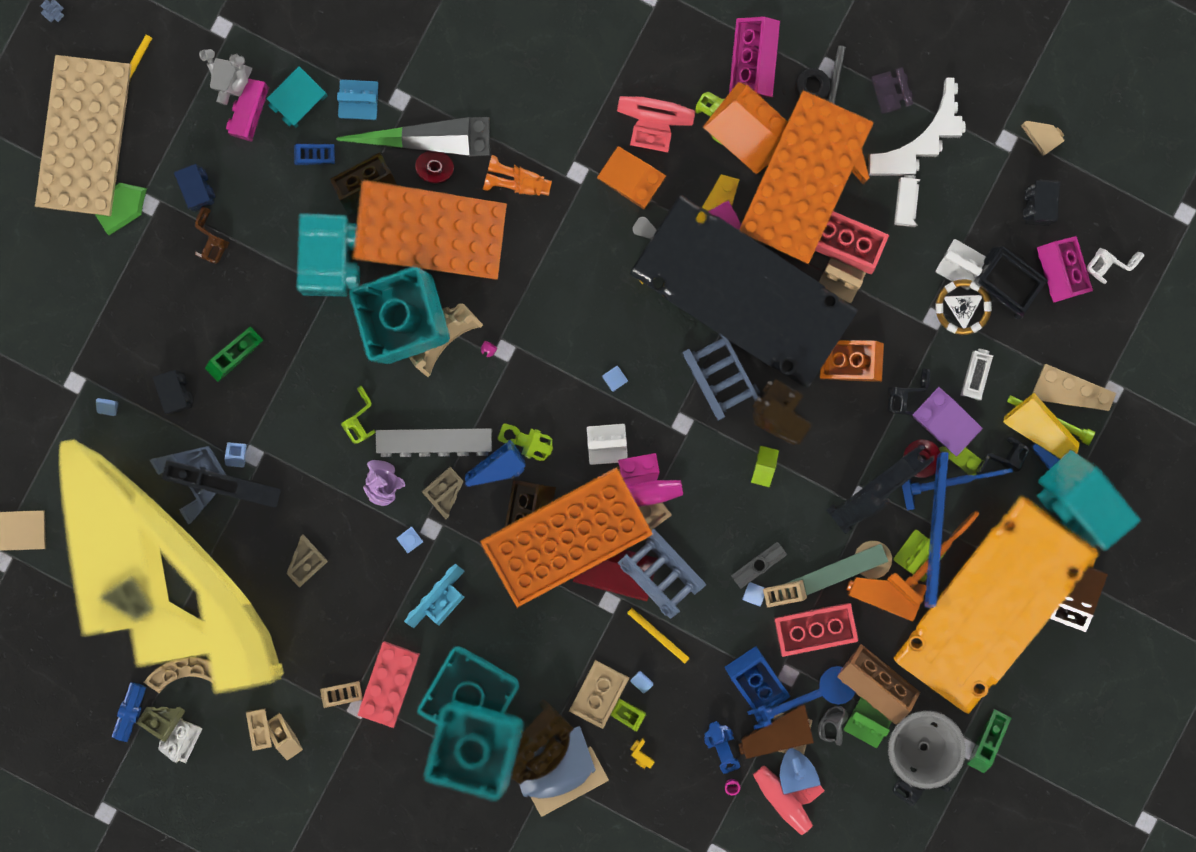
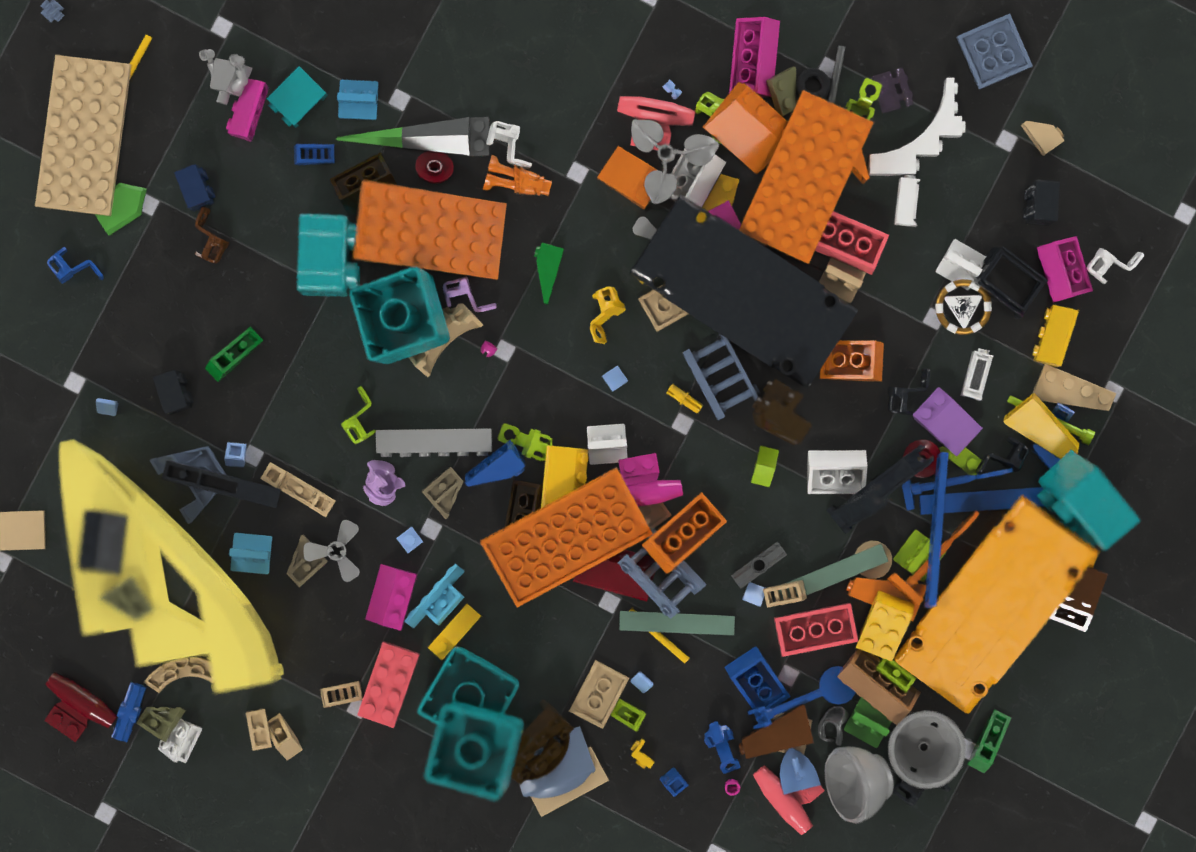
none -> dark red plate [44,672,117,742]
none -> blue piece [47,247,104,284]
none -> black slope [77,509,128,575]
none -> medium azure bracket [229,533,272,574]
none -> tan slope [260,462,336,517]
none -> light grey piece [304,520,360,582]
none -> dark pink slope [365,564,418,631]
none -> yellow slope [428,604,481,660]
none -> lavender piece [443,276,497,312]
none -> white piece [486,121,532,169]
none -> green slope [534,243,564,305]
none -> yellow slope [541,445,588,508]
none -> yellow piece [590,286,626,344]
none -> sand green tile [619,611,735,636]
none -> light grey plant [631,119,719,204]
none -> tan tile [638,285,688,332]
none -> orange brick [642,493,727,574]
none -> blue slope [660,767,689,797]
none -> light blue piece [663,80,682,99]
none -> yellow axle [666,384,703,413]
none -> white slope [670,149,726,207]
none -> olive wing [766,67,796,116]
none -> white slope [807,450,867,494]
none -> light grey piece [824,746,893,823]
none -> lime piece [845,78,882,120]
none -> yellow brick [856,590,915,661]
none -> lime slope [876,658,916,693]
none -> blue tile [919,487,1044,515]
none -> sand blue plate [956,14,1033,90]
none -> yellow slope [1032,305,1079,368]
none -> blue slope [1051,403,1075,423]

